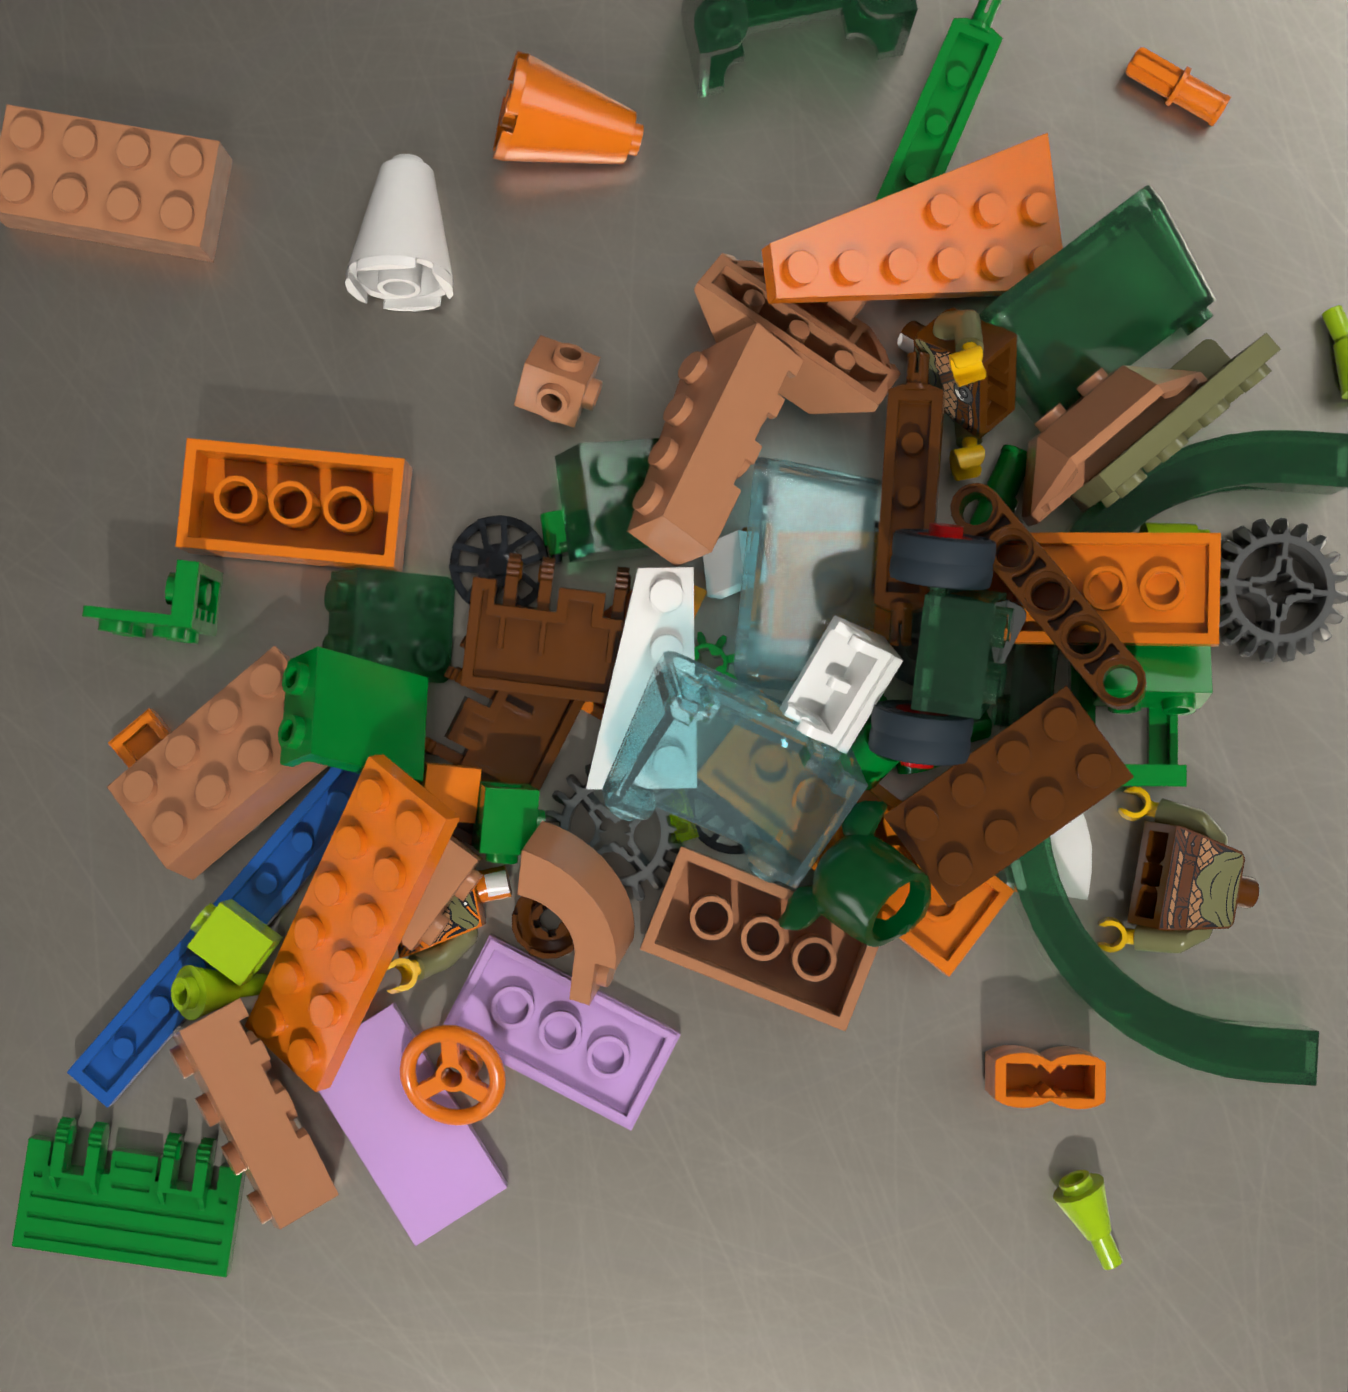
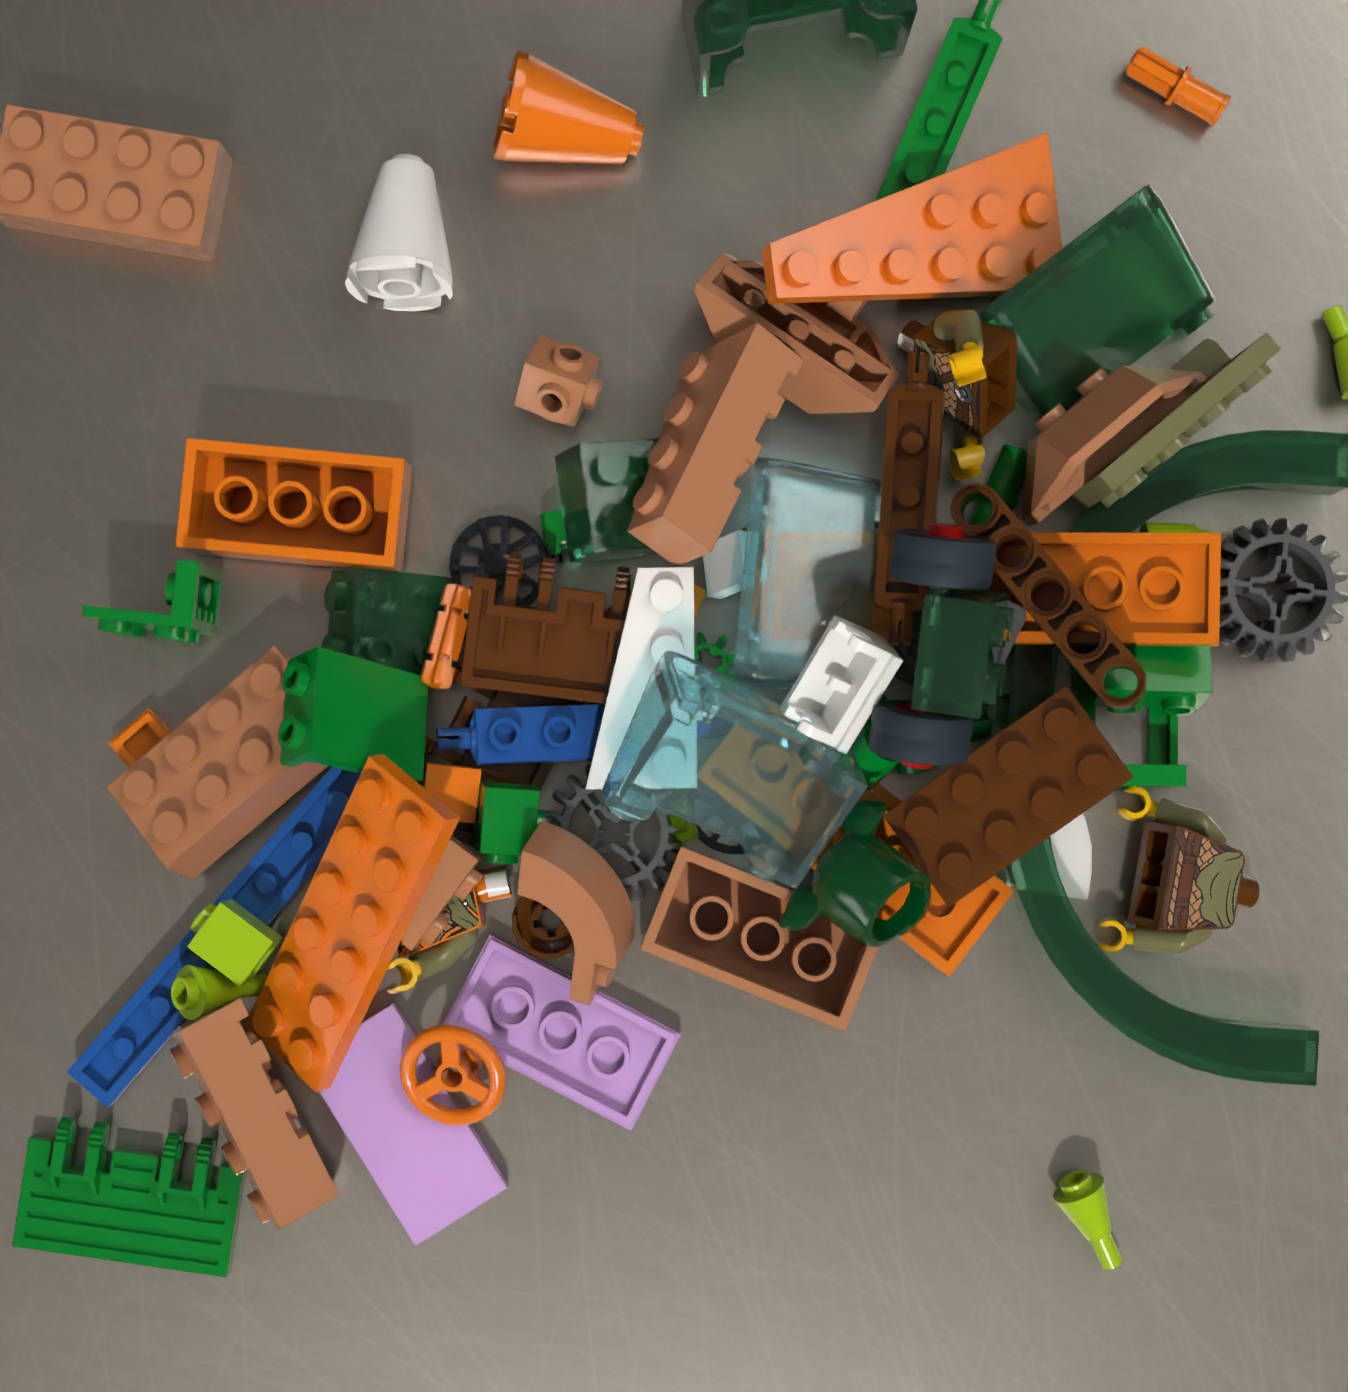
orange brick [985,1045,1106,1109] -> none
none -> orange axle [420,584,472,689]
none -> blue plate [436,704,729,766]

